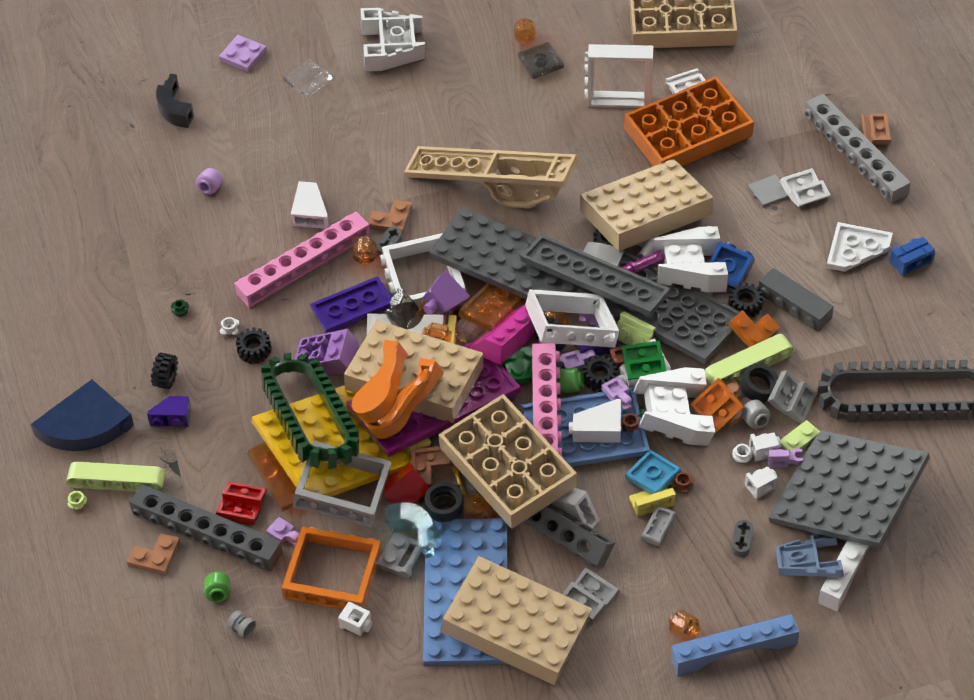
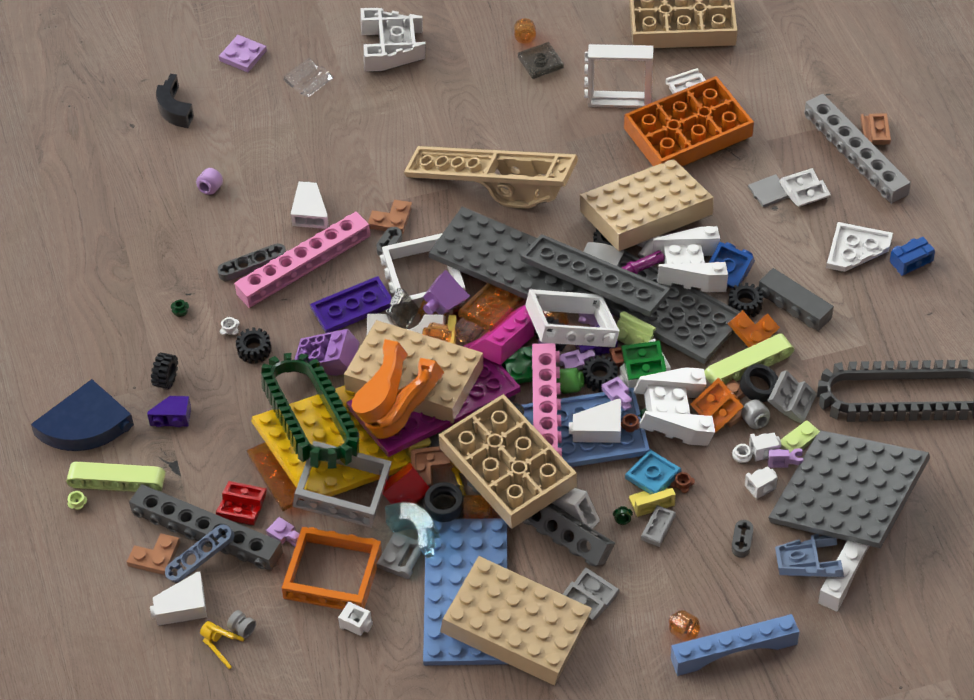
bright green head [204,572,231,602] -> none
clear orange head [352,236,377,265] -> none
none -> white slope [150,572,207,626]
none -> sand blue beam [165,524,234,582]
none -> yellow plant [200,621,245,669]
none -> dark grey beam [217,243,286,281]
none -> dark green plate [613,506,633,525]

